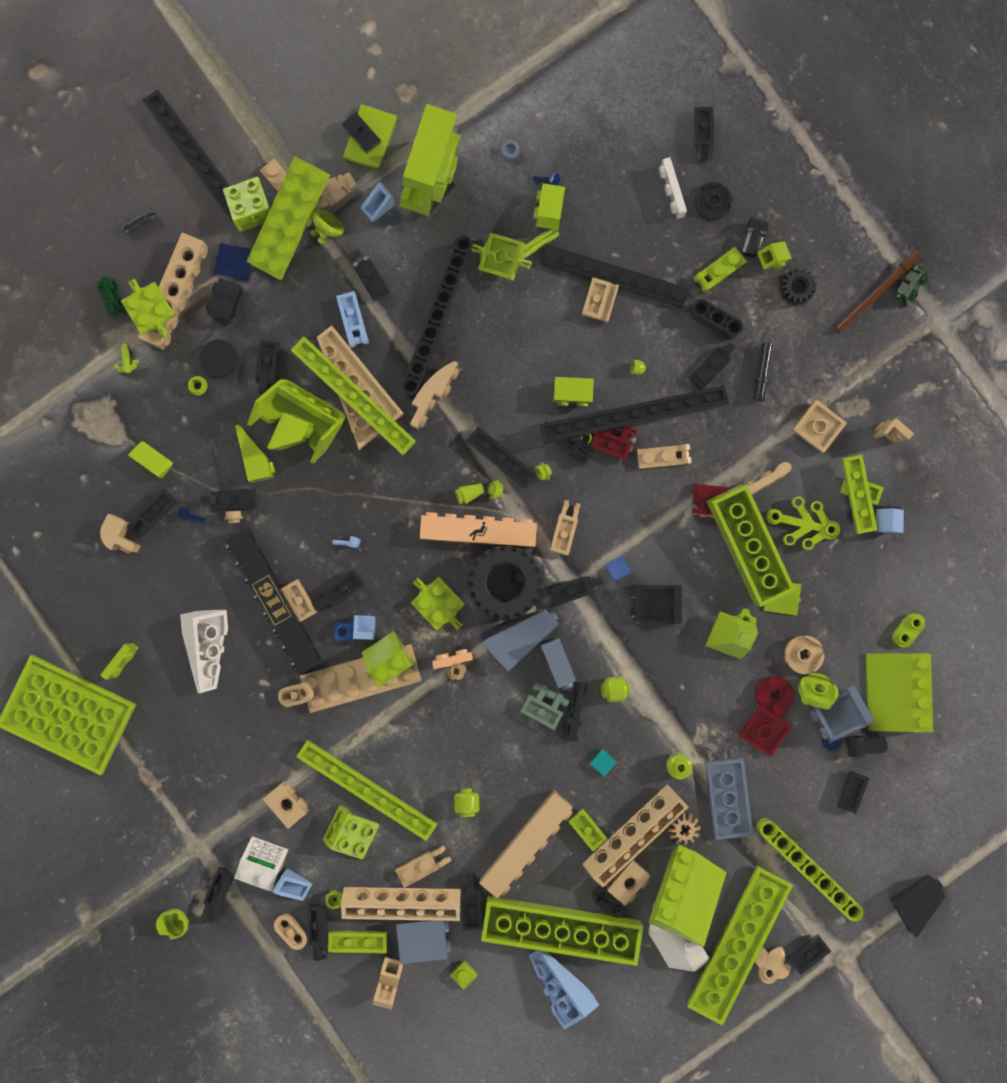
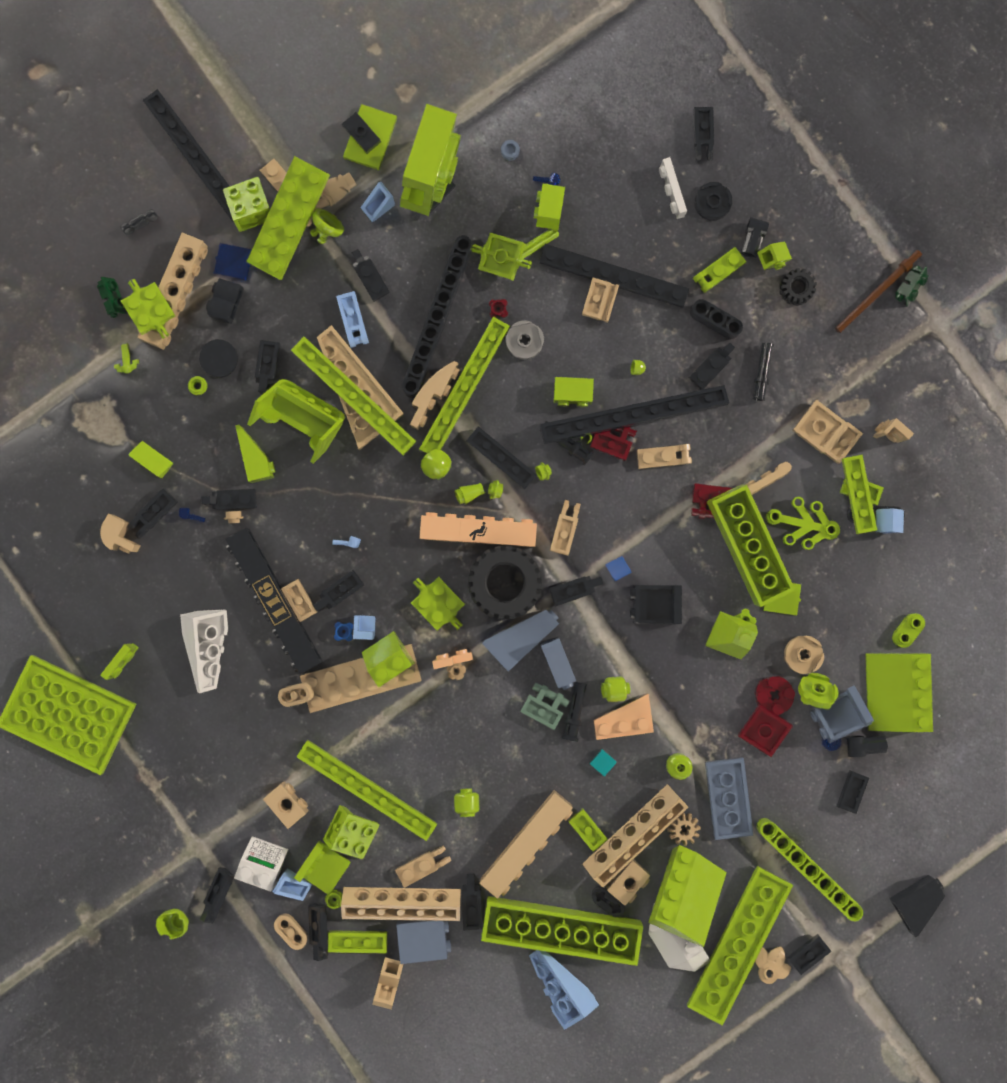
lime slope [267,412,314,450] -> none
lime plate [450,960,478,990] -> none
none -> lime bracket [294,840,351,895]
none -> lime plate [419,317,510,454]
none -> lime hair [421,449,452,480]
none -> dark red plate [489,299,508,318]
none -> light grey plate [506,320,544,360]
none -> light nougat wing [593,693,654,740]
none -> tan plate [824,422,863,464]

